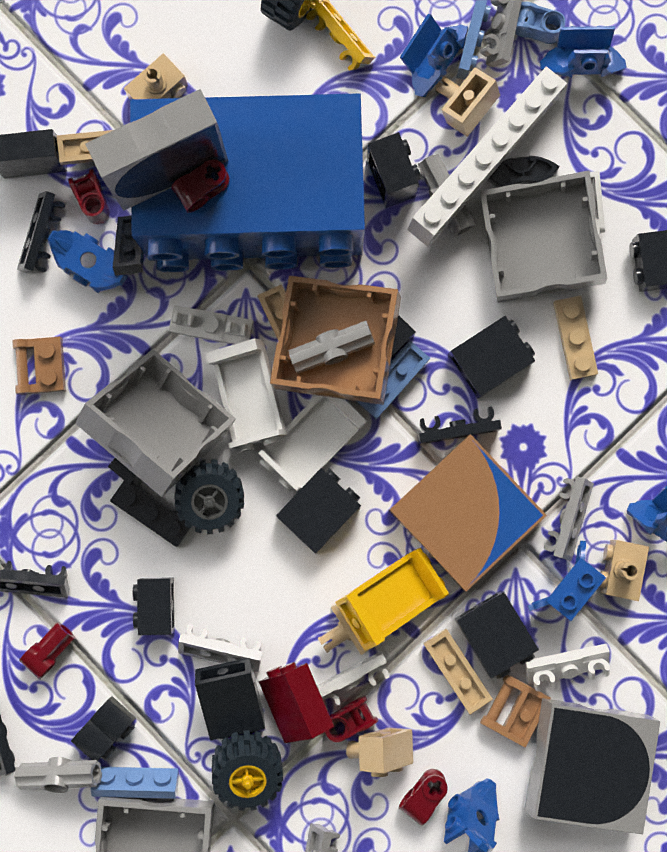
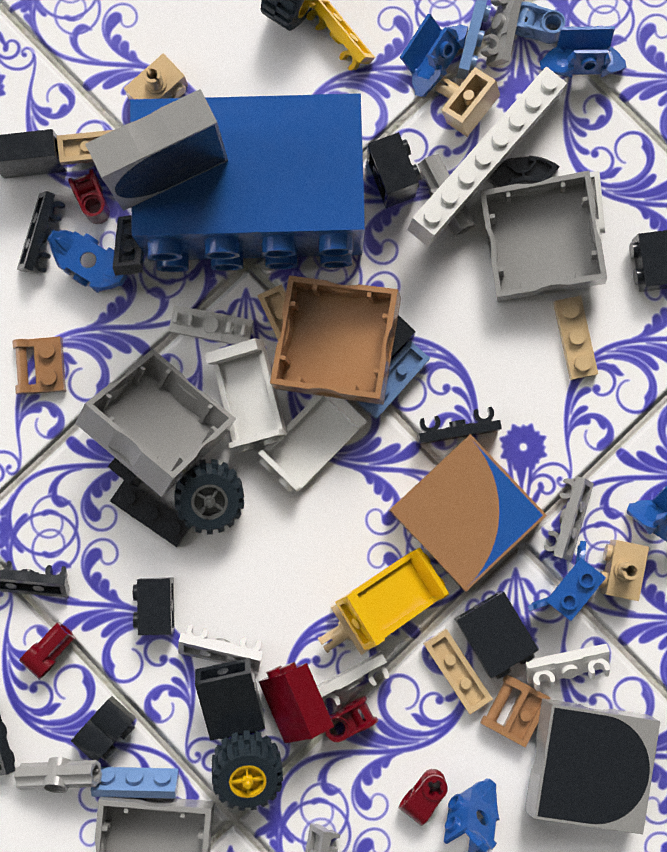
dark red piece [171,160,230,213] -> none
black brick [276,468,361,554] -> none
light grey piece [288,321,375,374] -> none
tan brick [346,728,413,777] -> none
black brick [448,316,535,399] -> none

